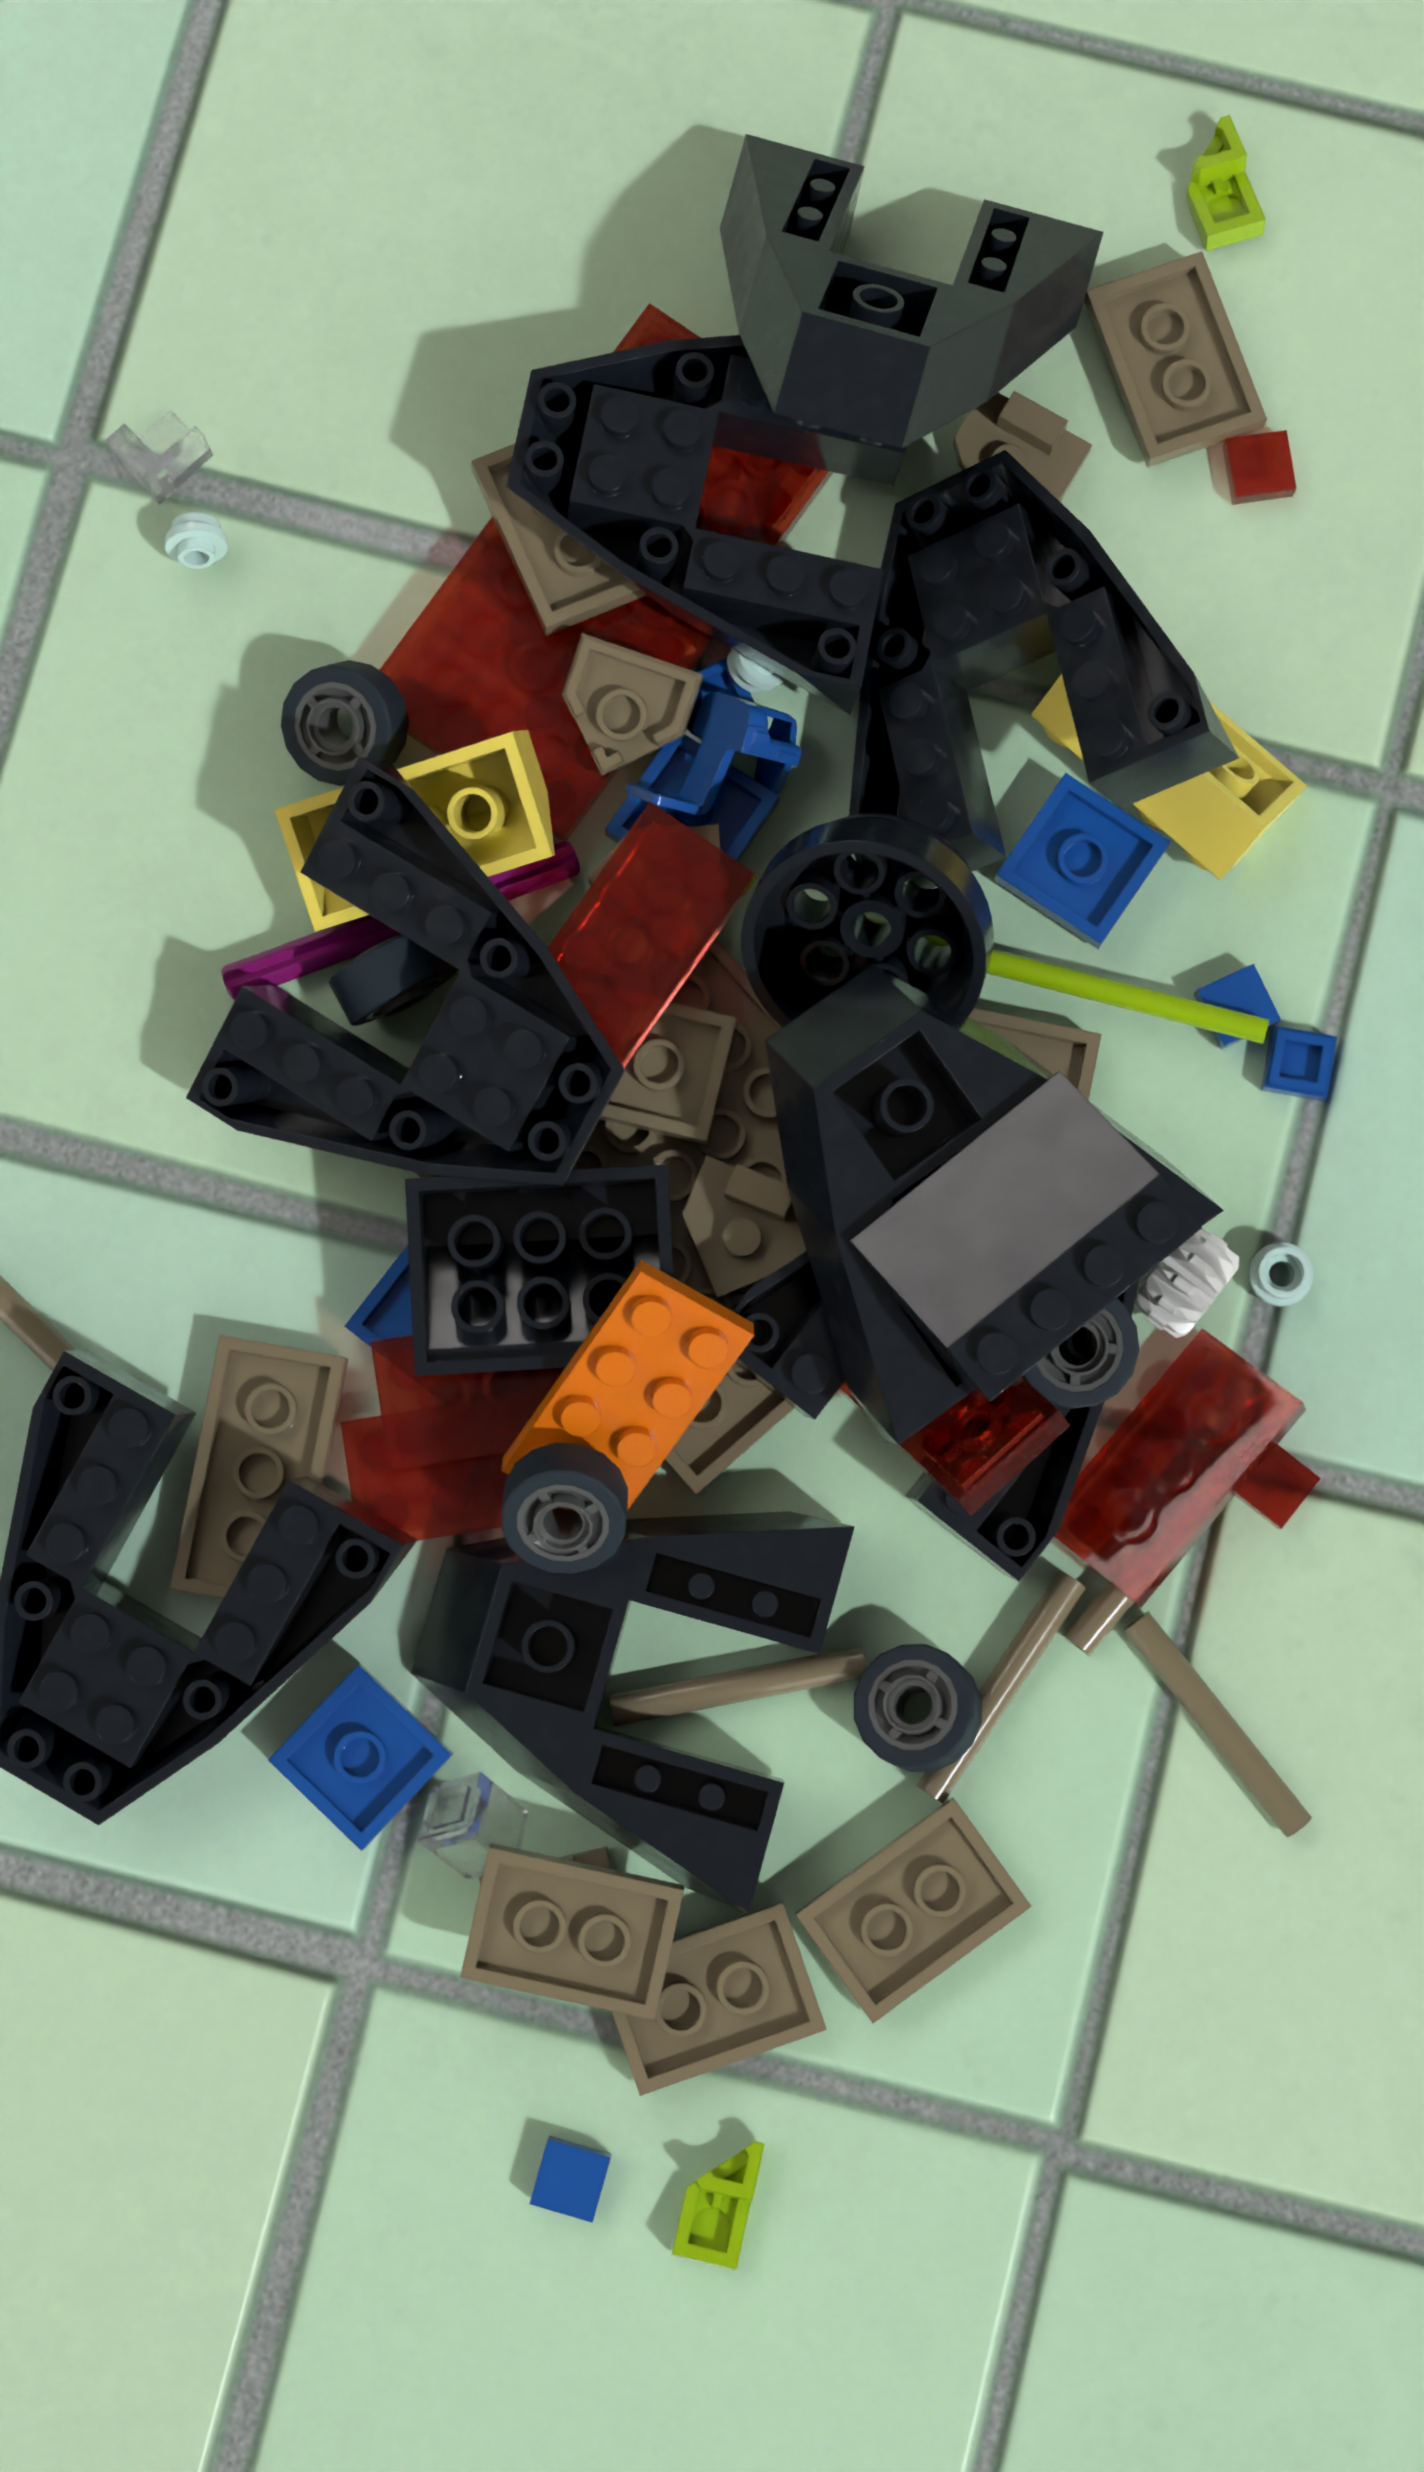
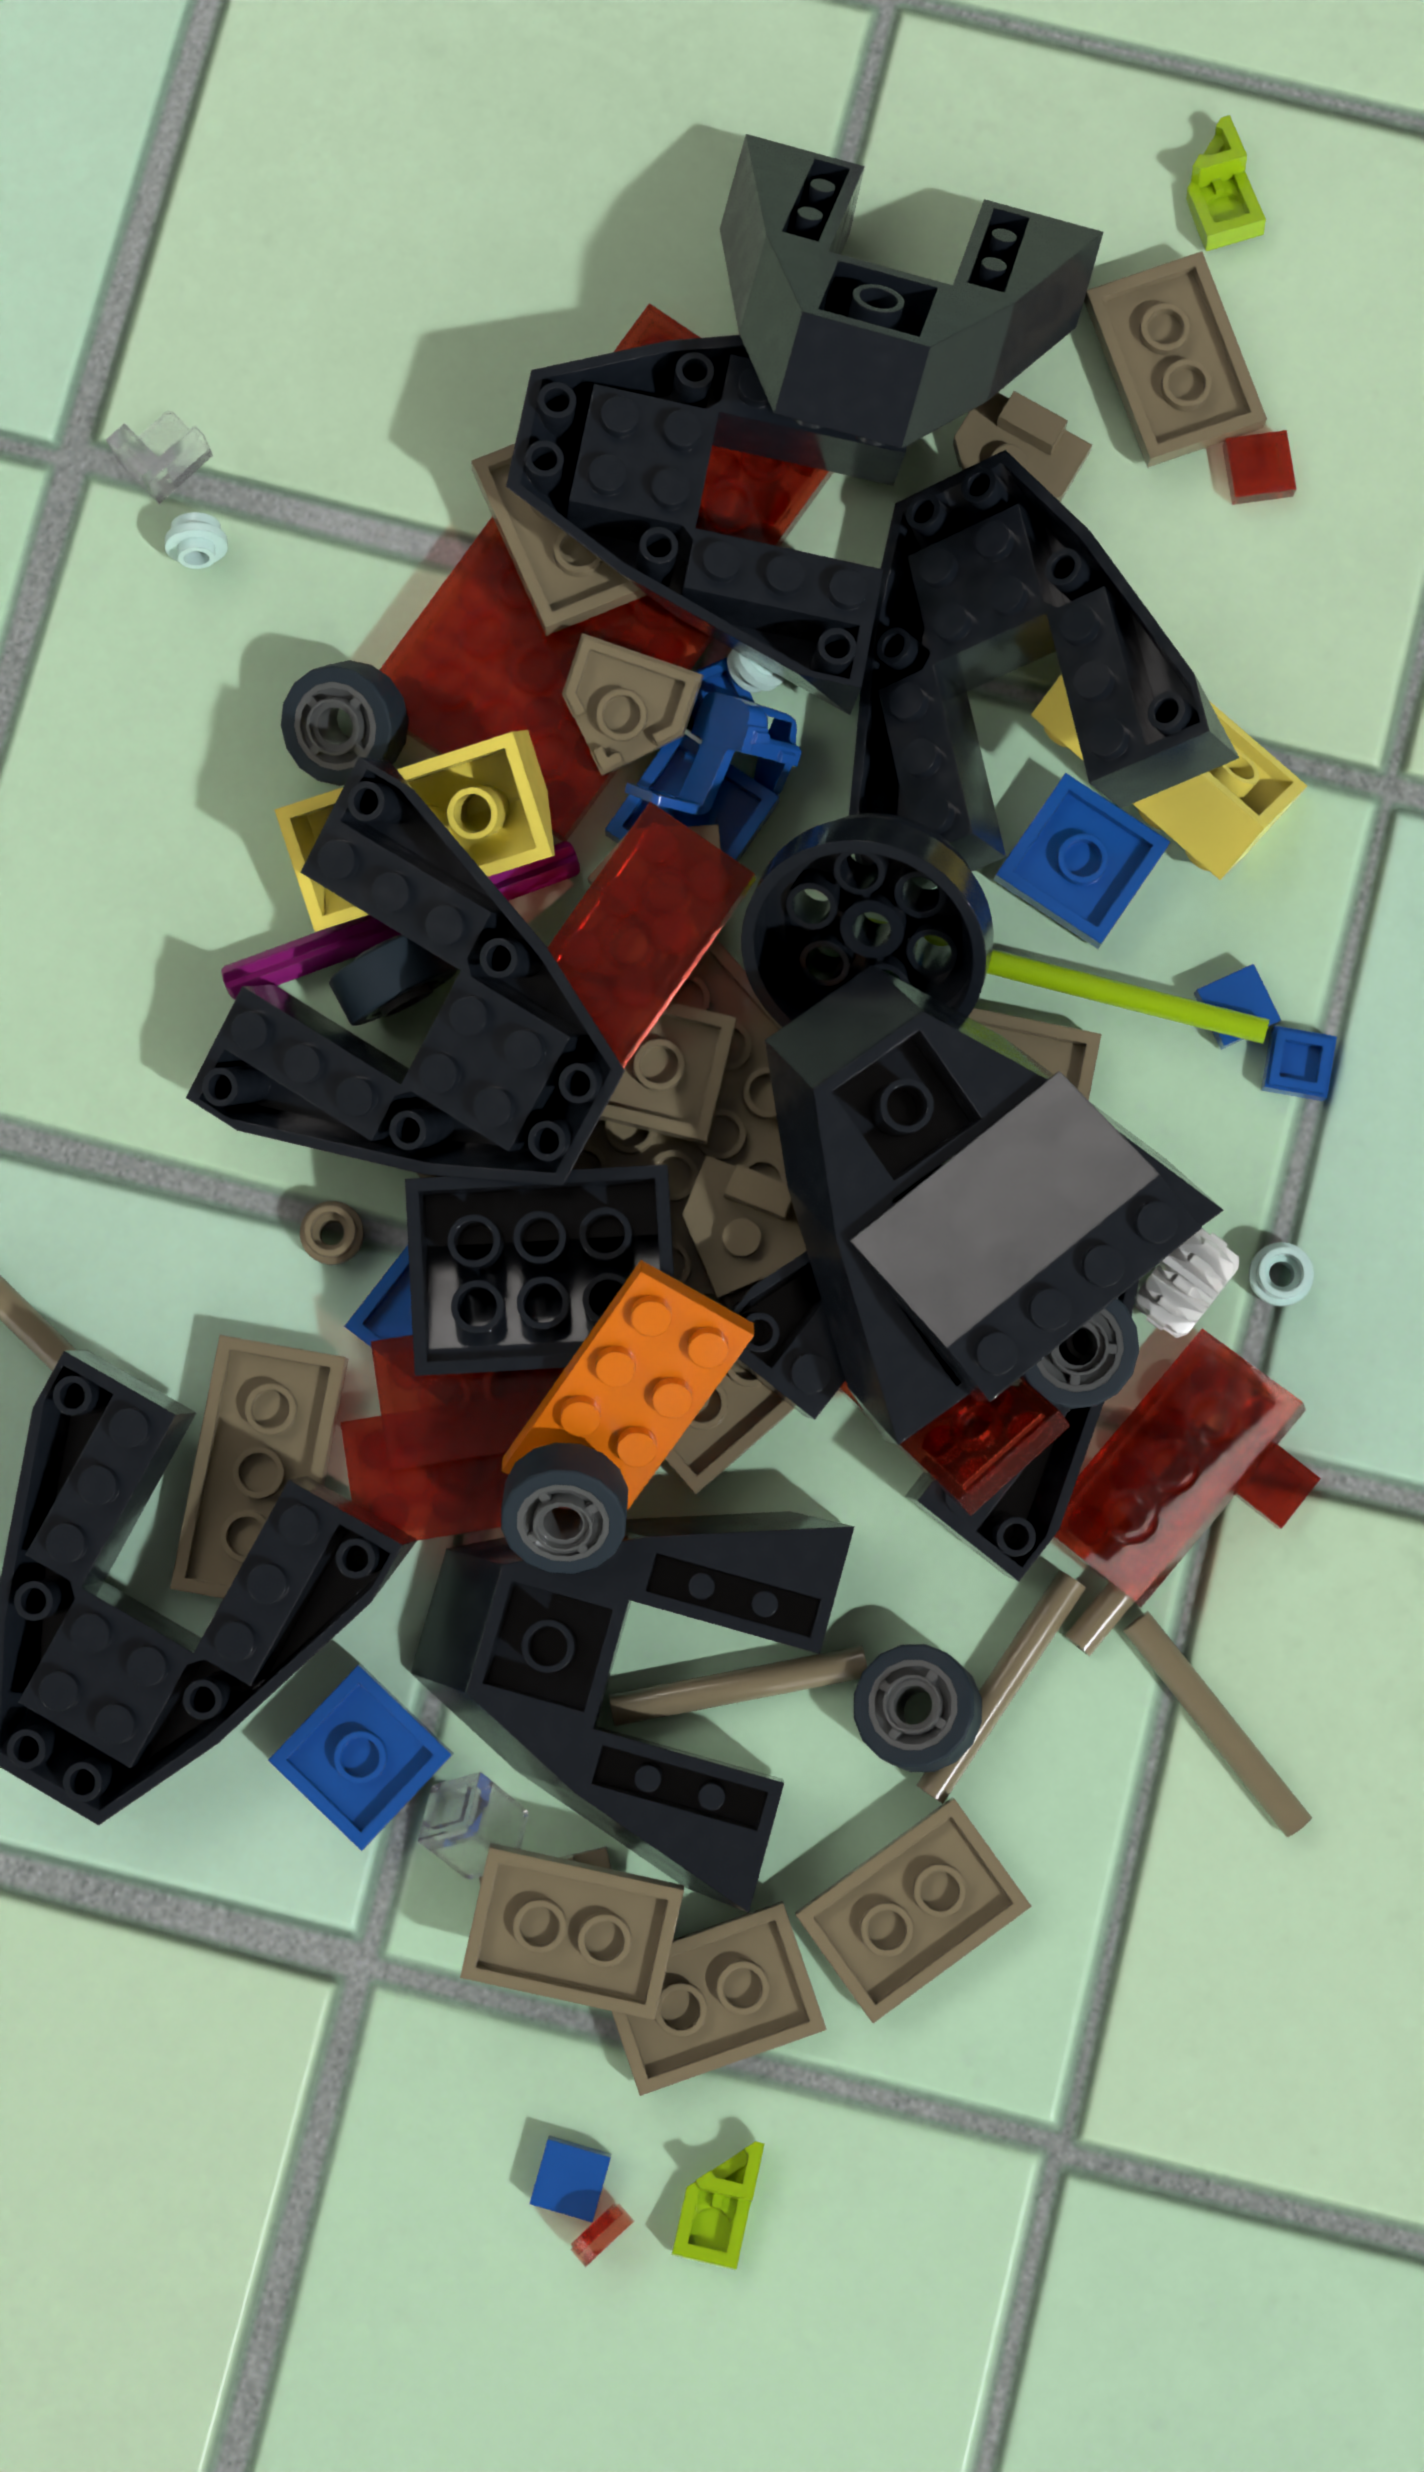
none -> dark tan plate [300,1201,364,1265]
none -> clear red tile [570,2203,634,2268]

